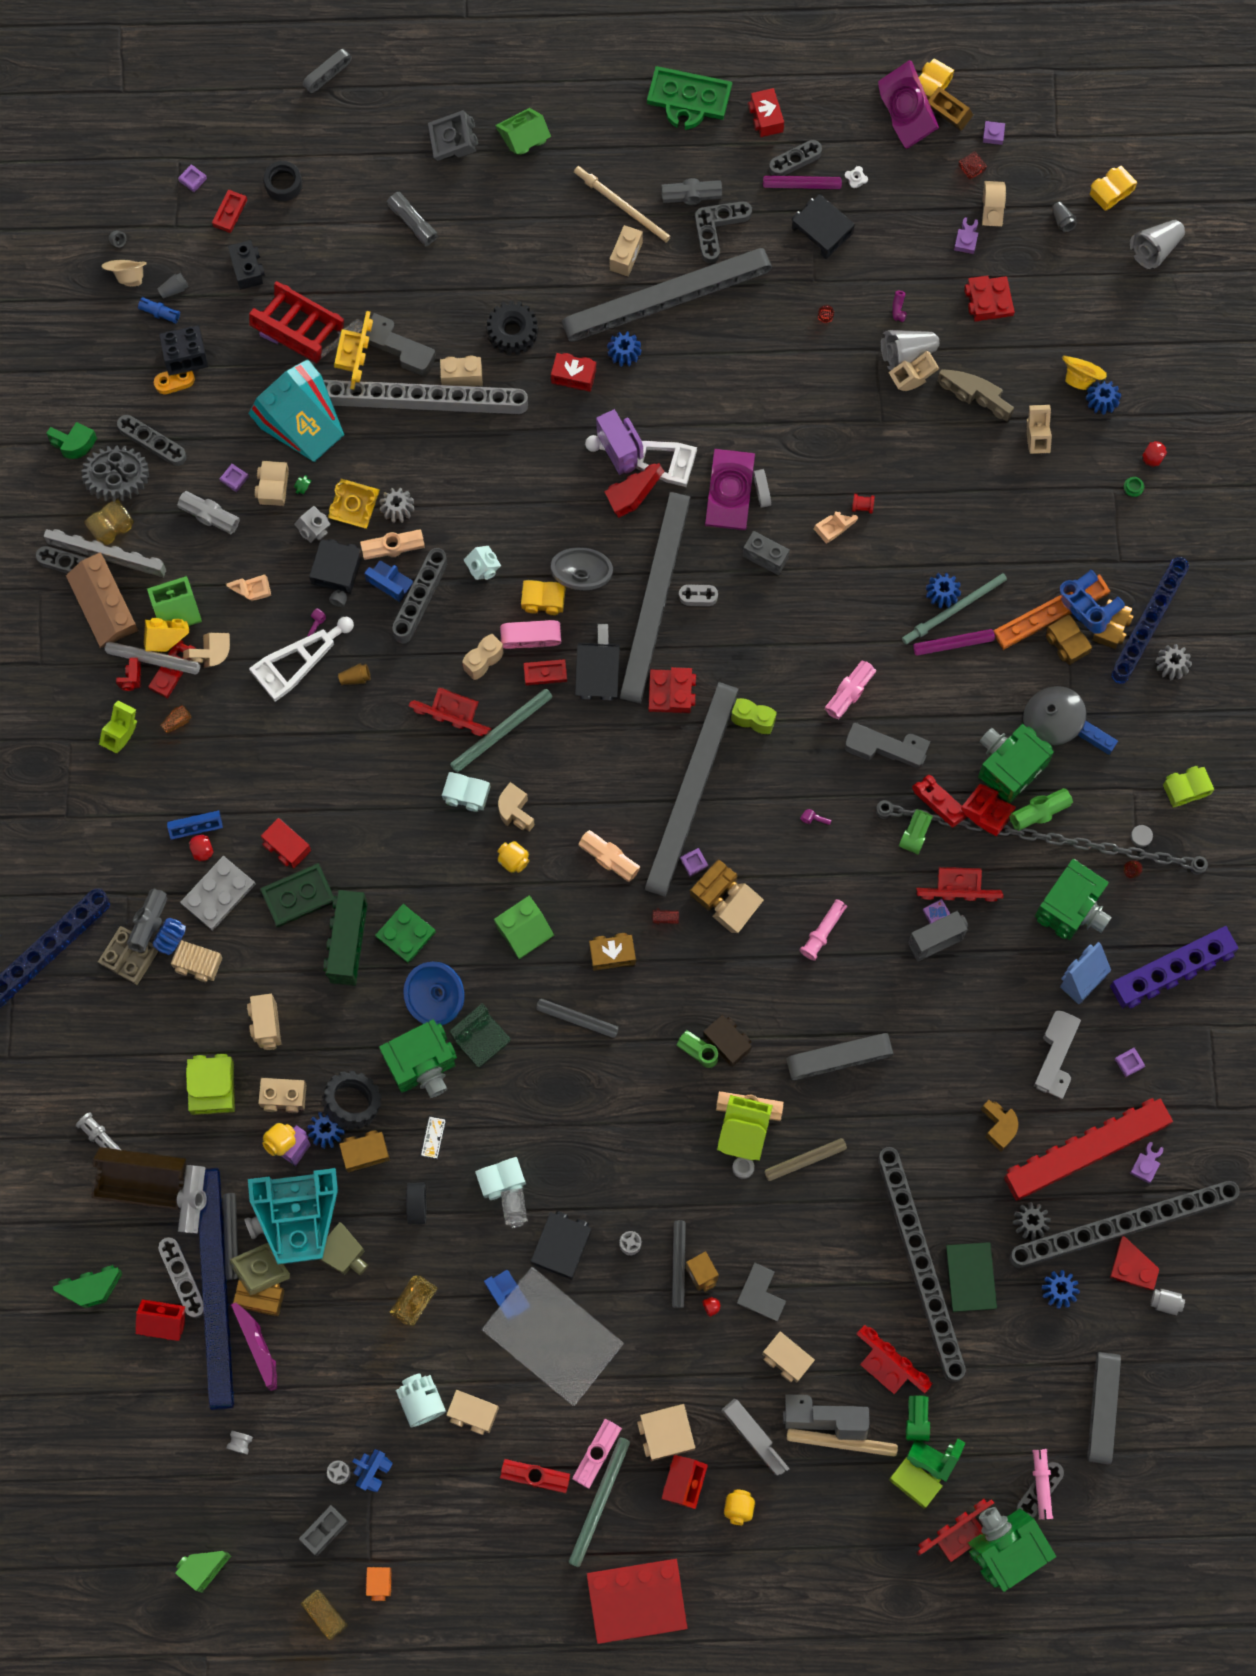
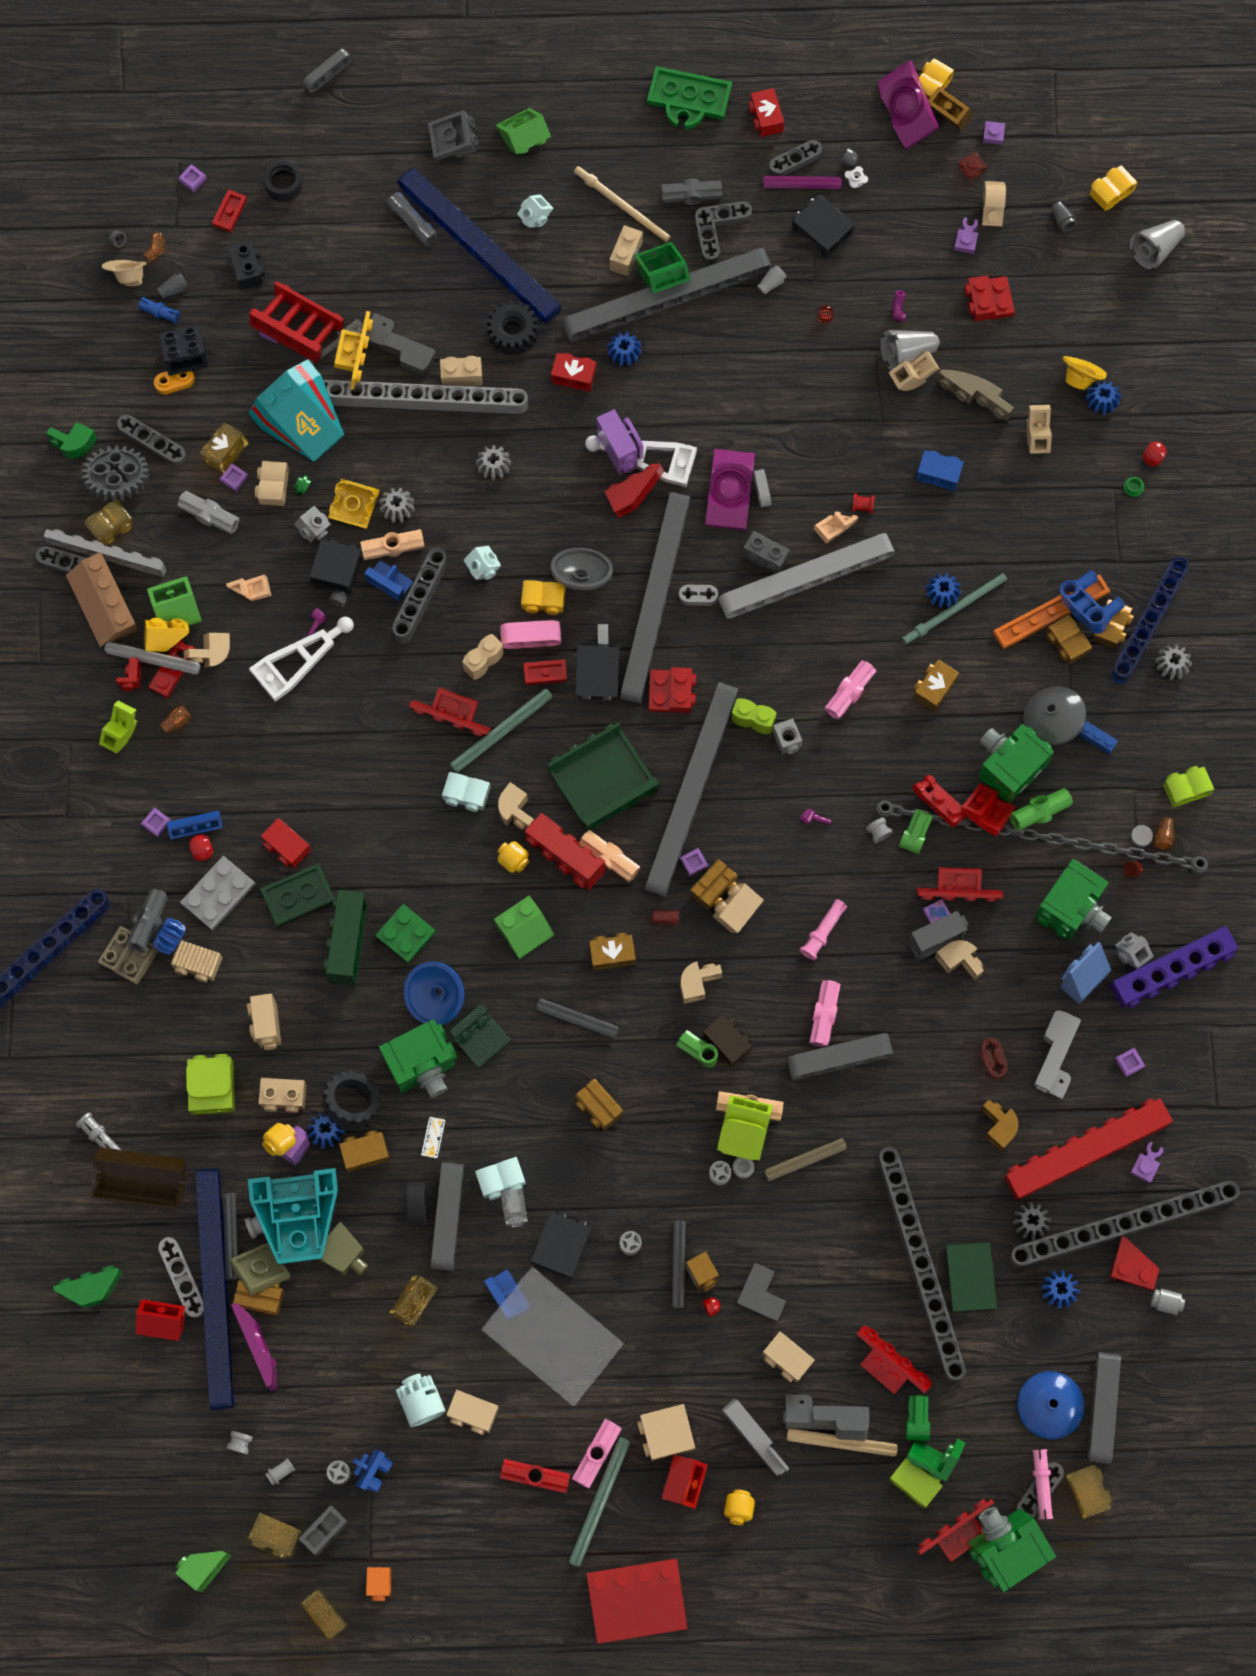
light grey piece [177,1165,207,1234] -> none
pearl gold cone [338,663,371,685] -> none
dark grey piece [845,723,931,769] -> none
magenta axle [913,629,995,656] -> none
none -> medium lavender tile [141,807,171,837]
none -> clear orange arm [144,232,165,261]
none -> clear yellow brick [200,422,248,474]
none -> clear yellow brick [248,1512,303,1559]
none -> light grey pin [265,1458,295,1485]
none -> clear blue beam [397,167,562,323]
none -> dark grey beam [431,1162,464,1271]
none -> light grey gear [476,444,511,481]
none -> light aqua brick [517,195,553,228]
none -> red wedge [525,813,606,890]
none -> dark green panel [547,722,659,832]
none -> pearl gold brick [575,1079,624,1131]
none -> green window [634,242,691,294]
none -> tan brick [680,962,722,1004]
none -> light grey wheel [709,1161,731,1185]
none -> light grey beam [718,533,895,618]
none -> light grey cone [757,265,787,295]
none -> light grey brick [773,718,802,754]
none -> bright pink piece [809,980,841,1047]
none -> dark grey hinge [841,148,858,166]
none -> light grey wheel [866,818,893,843]
none -> pearl gold brick [913,660,959,712]
none -> blue brick [916,450,964,491]
none -> tan brick [935,940,984,980]
none -> clear red beam [981,1038,1008,1079]
none -> blue dish [1017,1371,1085,1440]
none -> clear yellow brick [1066,1465,1113,1519]
none -> light grey brick [1115,932,1153,969]
none -> clear orange cone [1154,817,1175,850]

